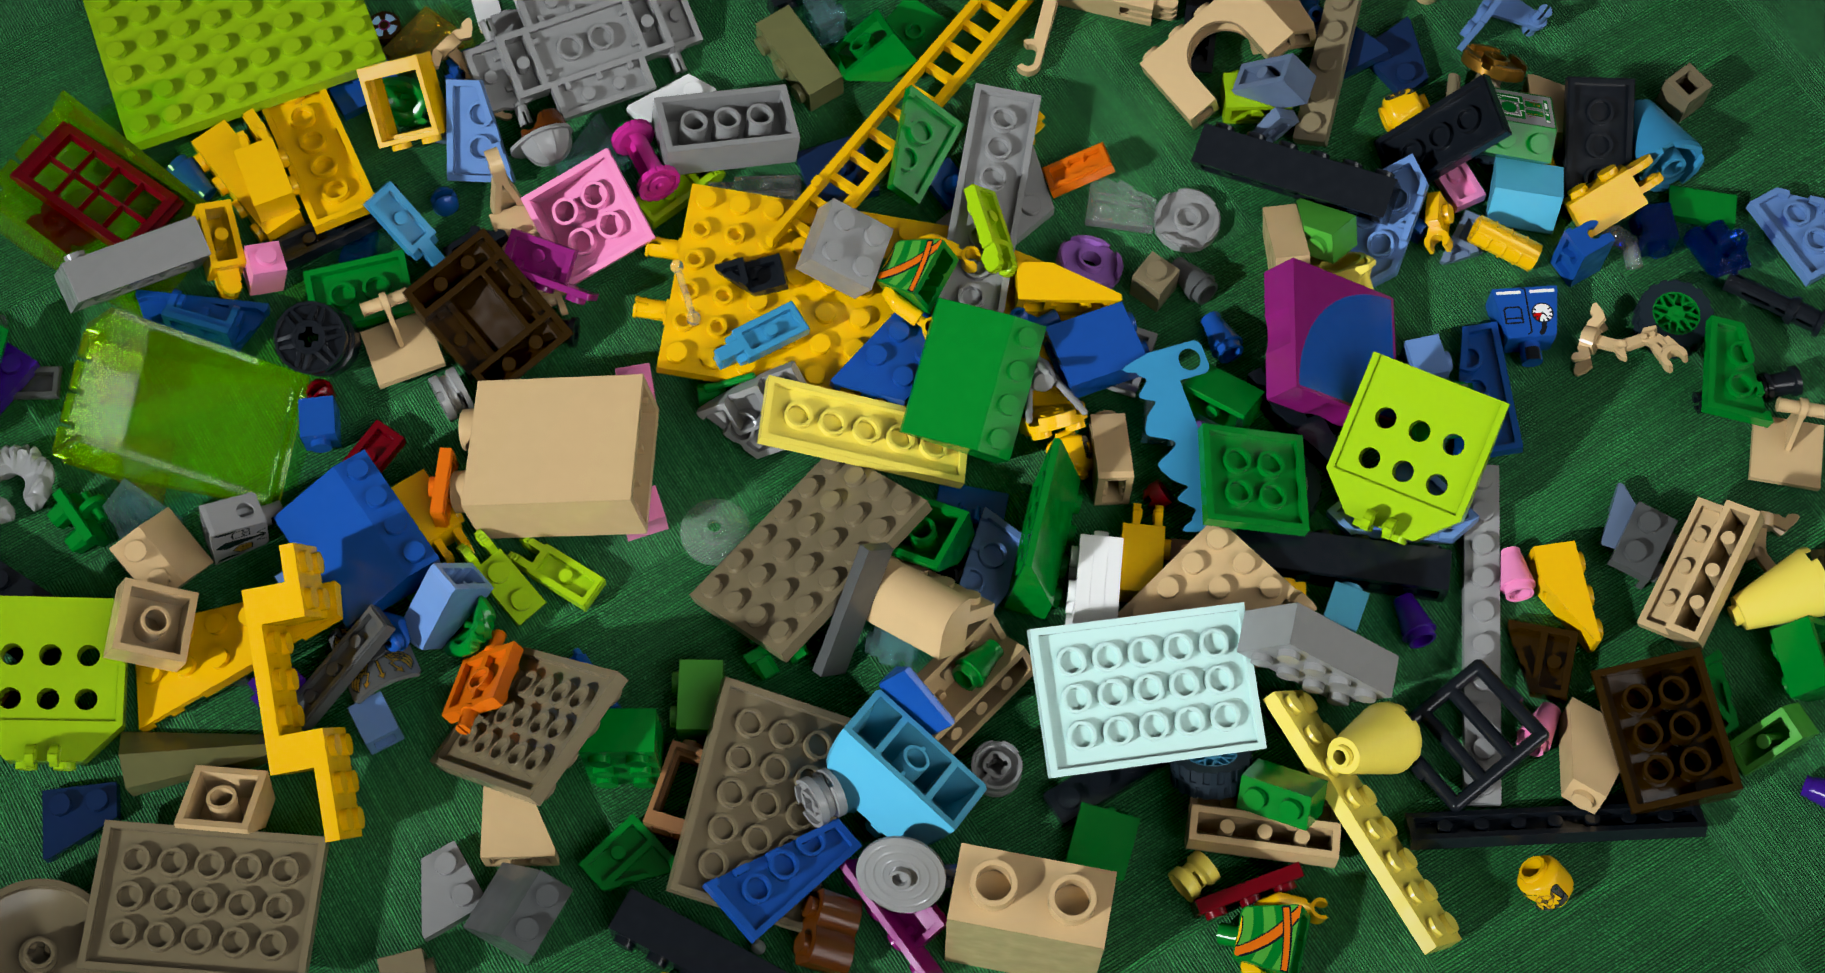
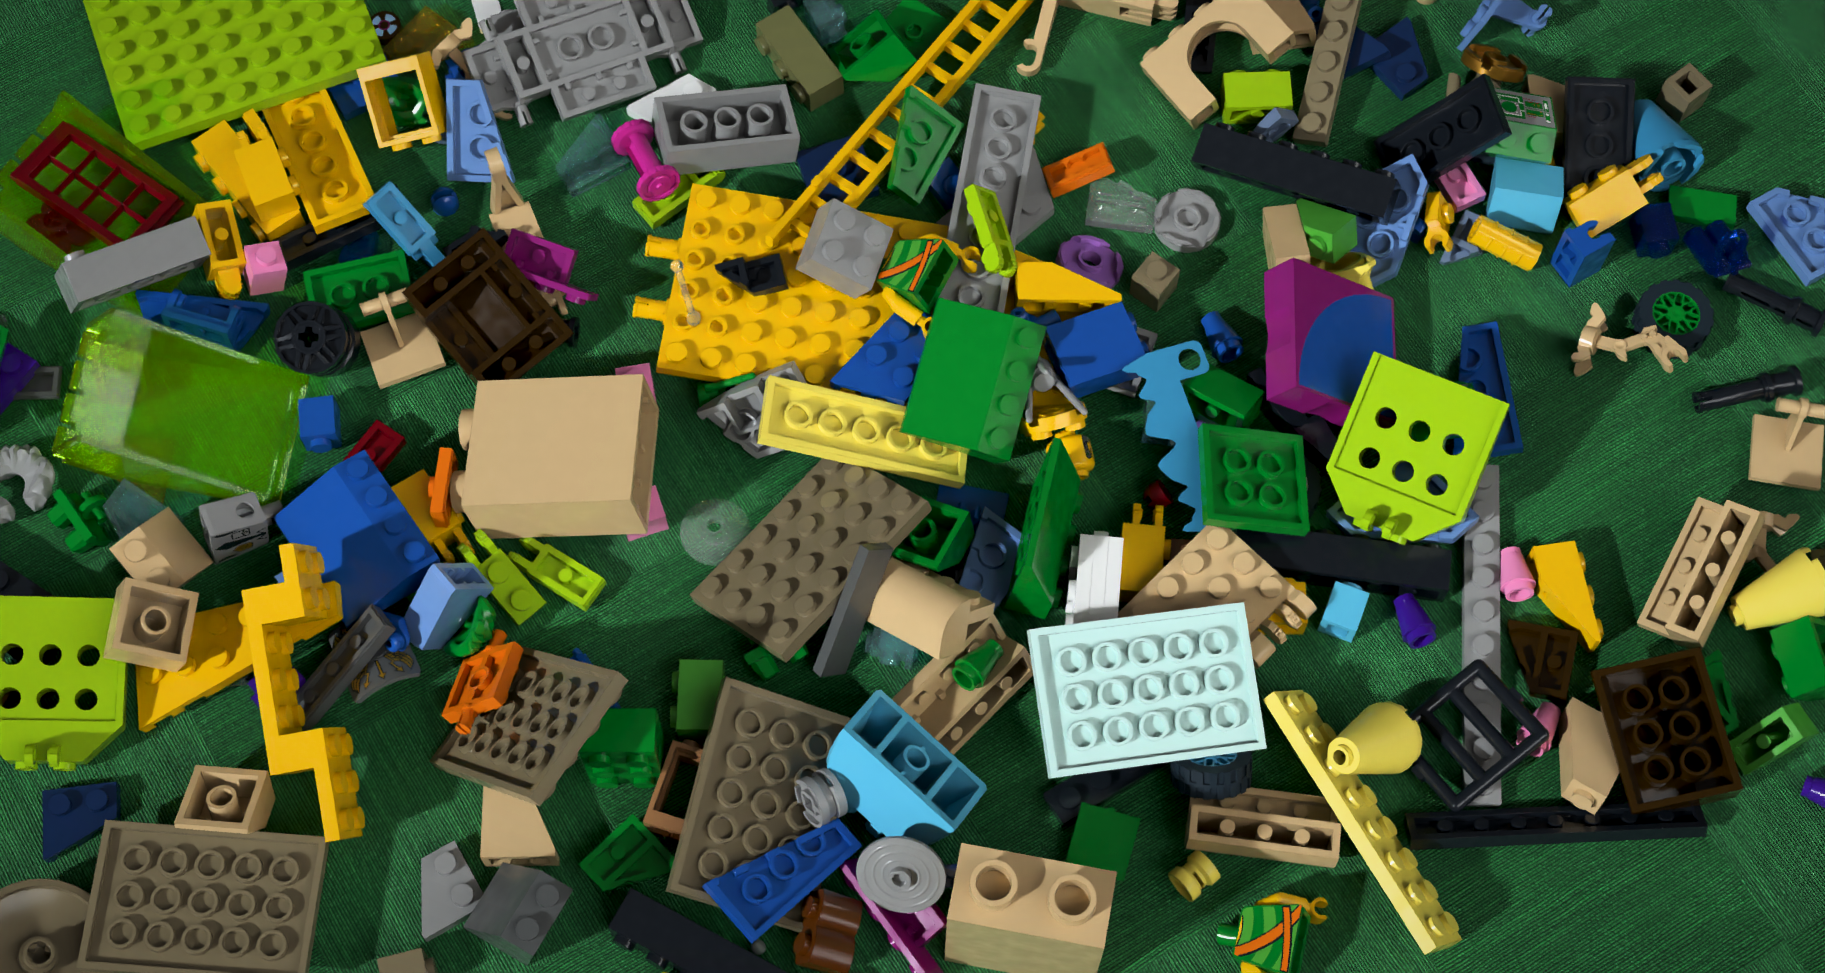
olive wedge [118,732,268,797] -> none
blue cone [166,154,217,203] -> none
dark red hinge [306,379,336,398] -> none
medium blue brick [348,691,405,755] -> none
light grey wheel [428,367,474,422] -> none
light grey piece [510,108,573,167] -> none
bright pink slope [521,148,656,285] -> none
clear hinge [708,175,801,200] -> none
dark azure hinge [713,301,810,370] -> none
blue slope [879,666,955,735] -> none
light grey wheel [971,740,1023,797] -> none
tan slope [1088,410,1134,506] -> none
dark grey cone [1171,257,1218,305] -> none
dark red plate [1189,862,1304,921] -> none
sand blue slope [1232,53,1316,108] -> none
green brick [1236,758,1328,831] -> none
light grey brick [1237,602,1399,707] -> none
yellow head [1378,87,1430,132] -> none
medium blue brick [1400,334,1453,379] -> none
blue torso [1485,285,1557,367] -> none
yellow head [1517,855,1574,911] -> none
sand blue slope [1599,483,1636,549] -> none
clear arm [1602,225,1643,270] -> none
dark grey bracket [1607,501,1678,590] -> none
green wing [1701,315,1774,428] -> none

